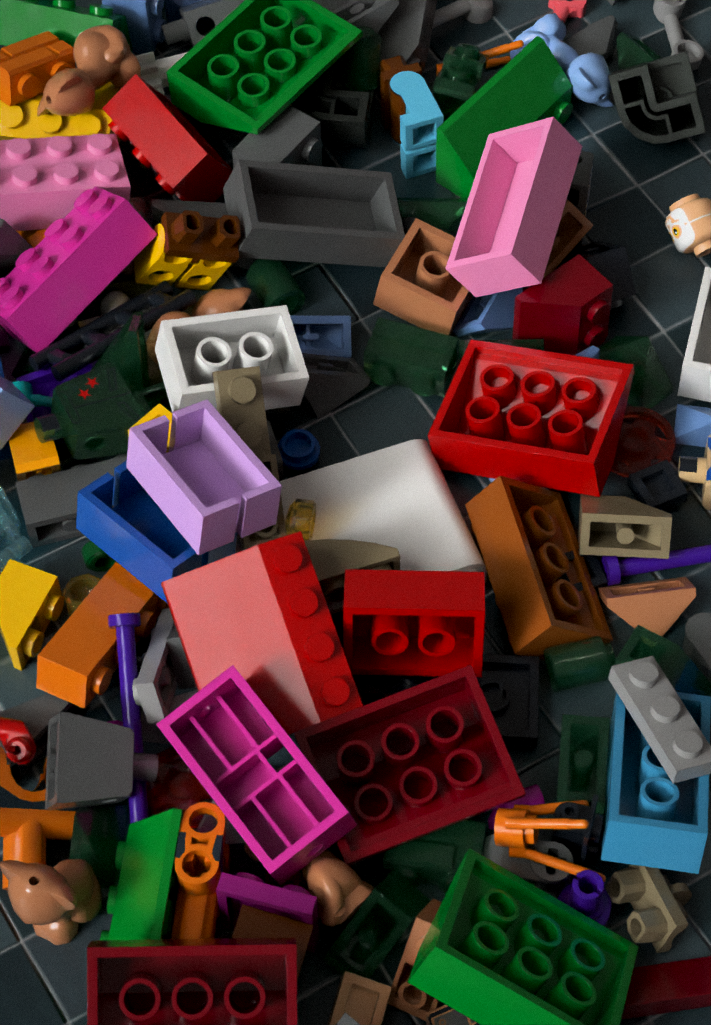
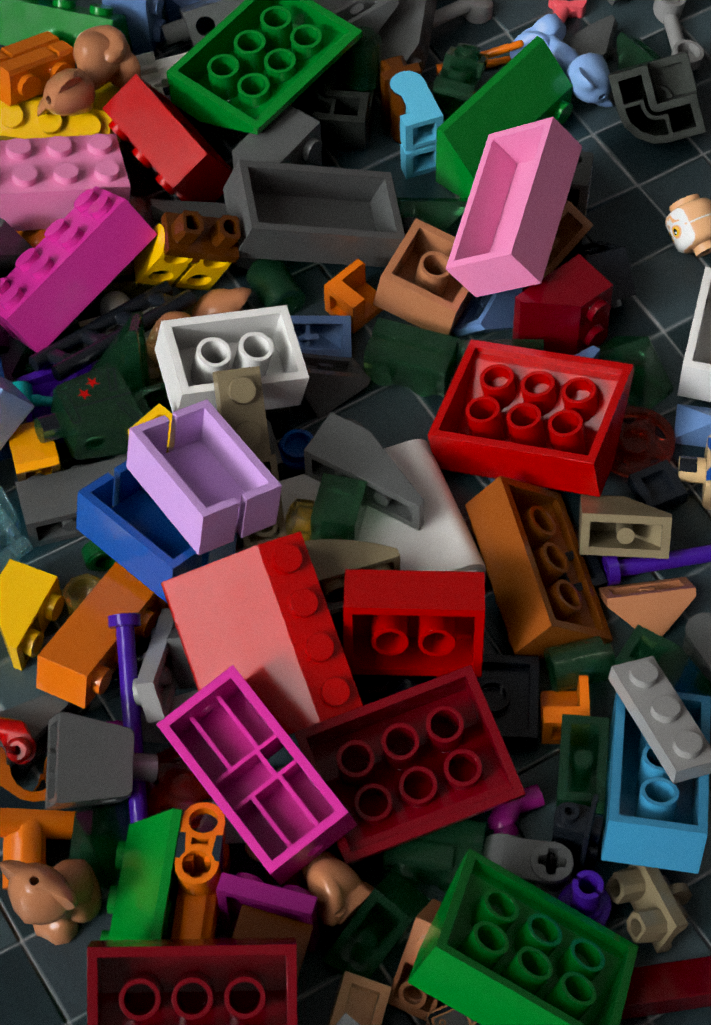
orange plant [494,800,606,882] -> none
none -> dark grey slope [304,412,424,530]
none -> clear green brick [311,473,367,541]
none -> orange panel [324,259,383,334]
none -> orange panel [540,675,591,744]

